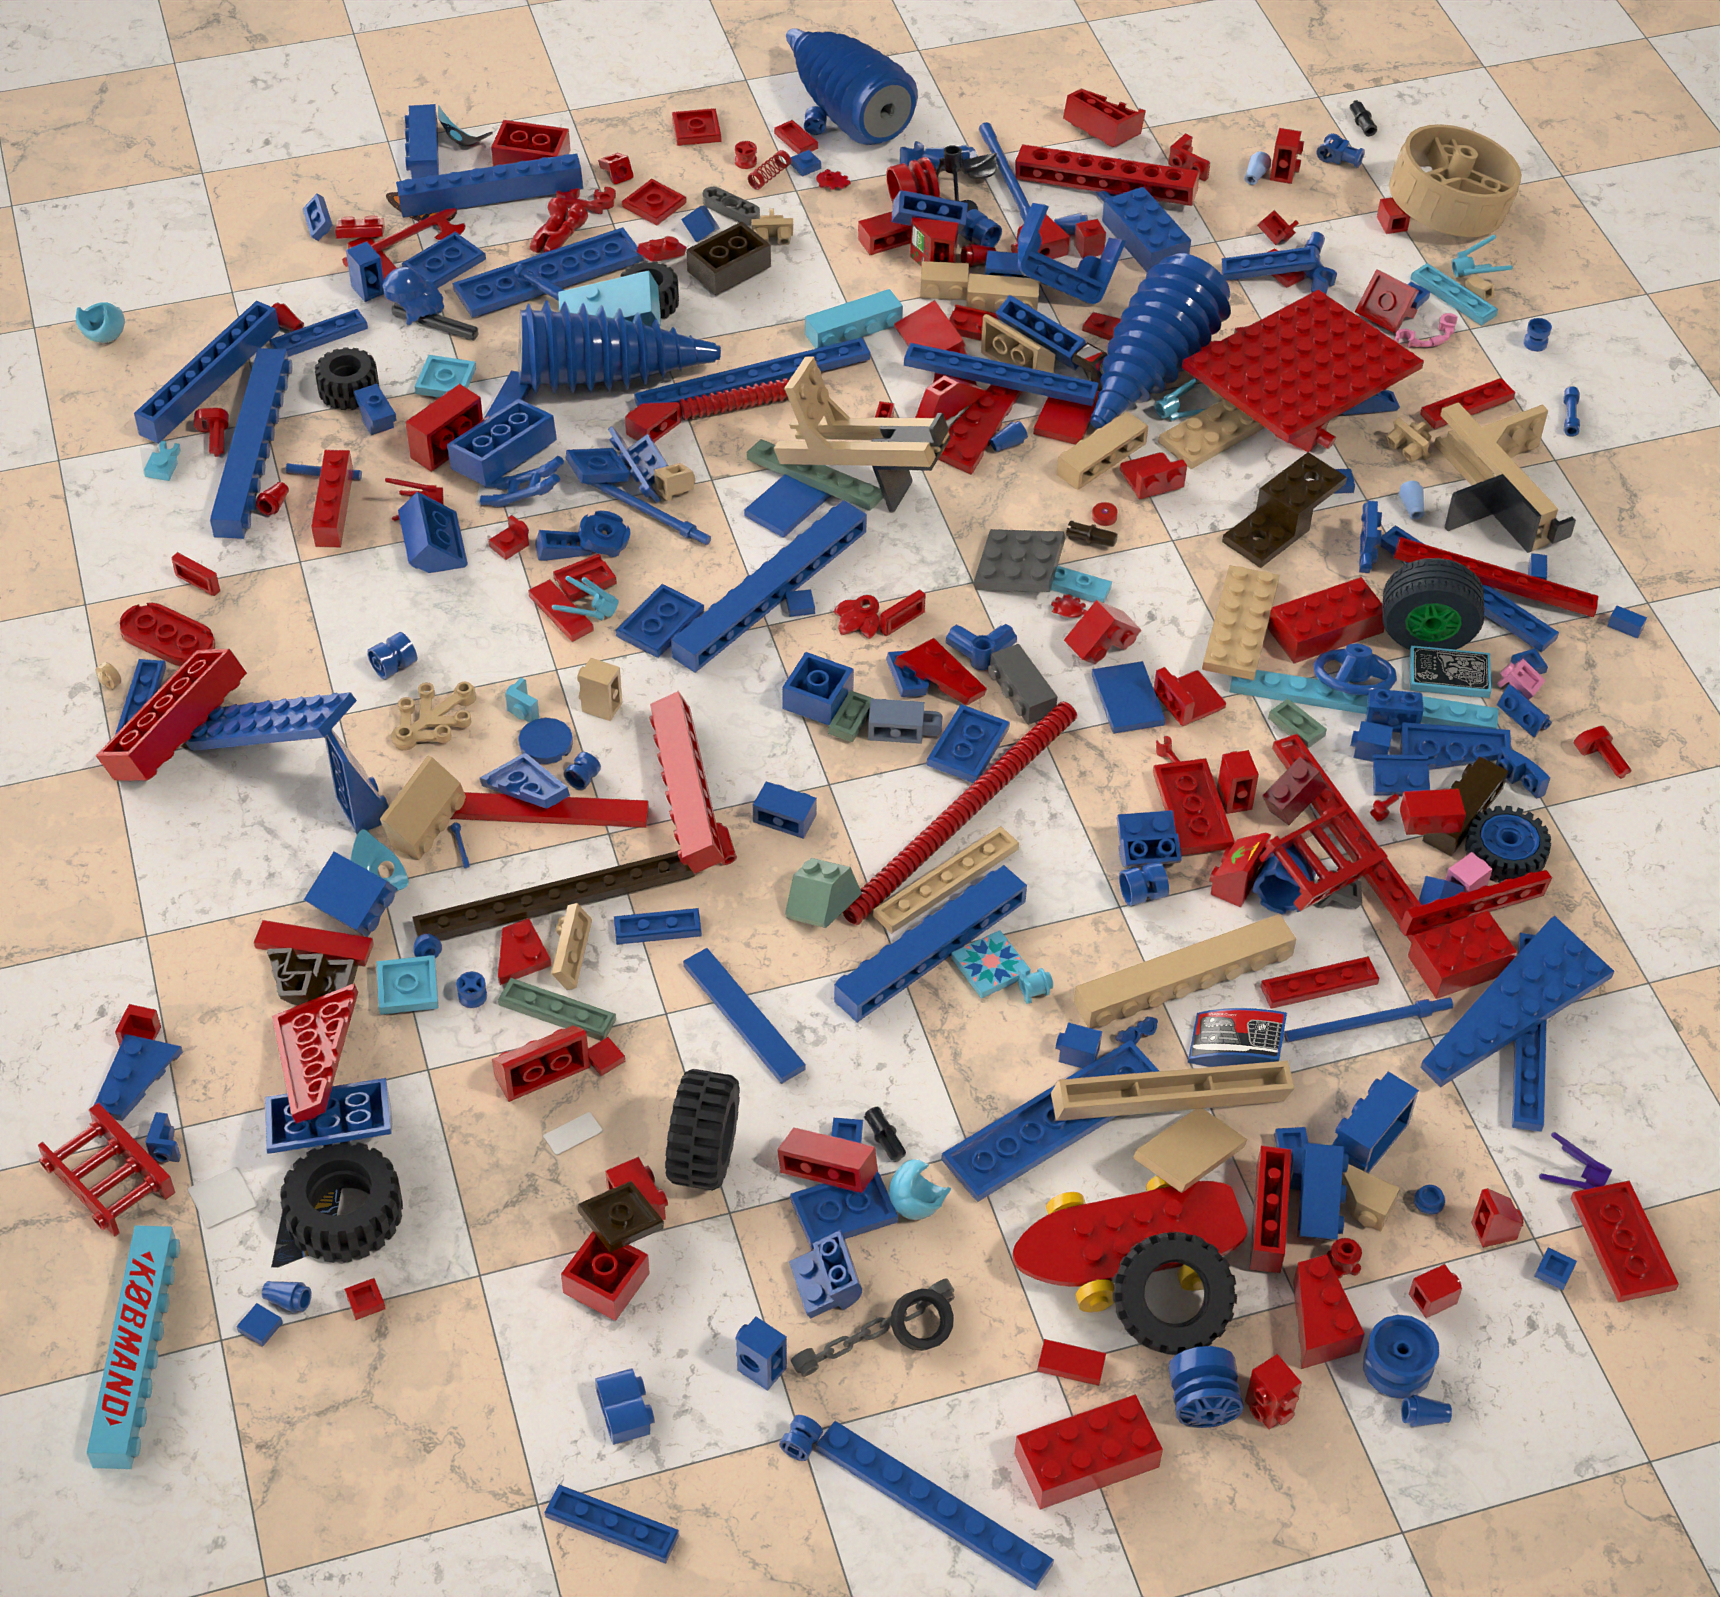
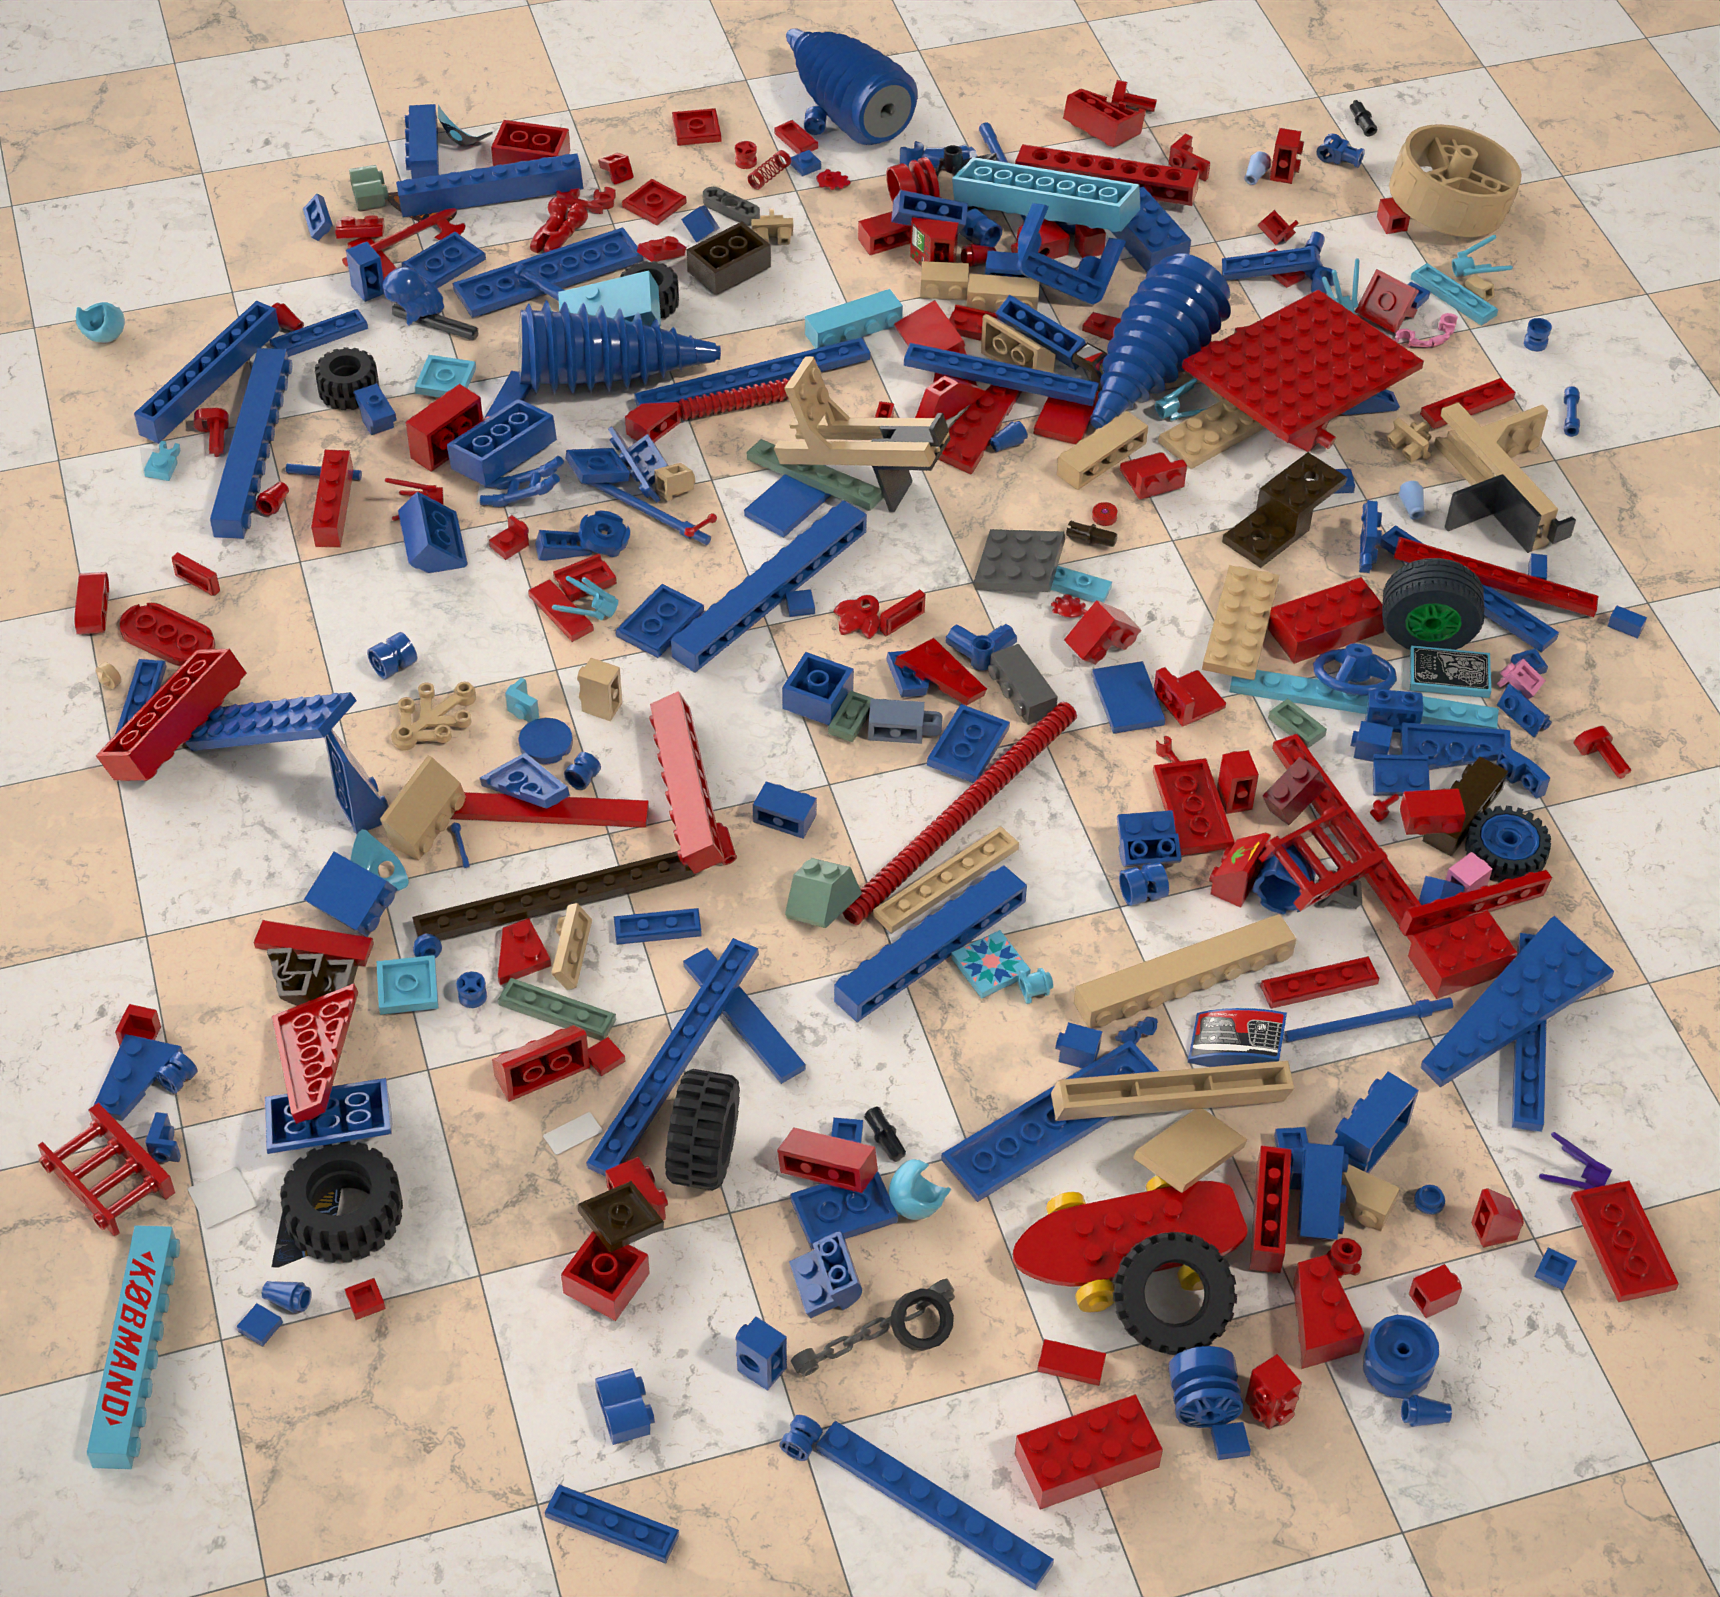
none -> red beam [74,572,109,634]
none -> blue wheel [155,1052,198,1094]
none -> sand green brick [349,165,389,211]
none -> blue plate [586,938,759,1177]
none -> red hinge [684,513,717,537]
none -> medium azure brick [952,157,1140,232]
none -> red piece [1111,80,1157,112]
none -> blue tile [1211,1422,1251,1460]
none -> medium azure plant [1322,258,1360,314]

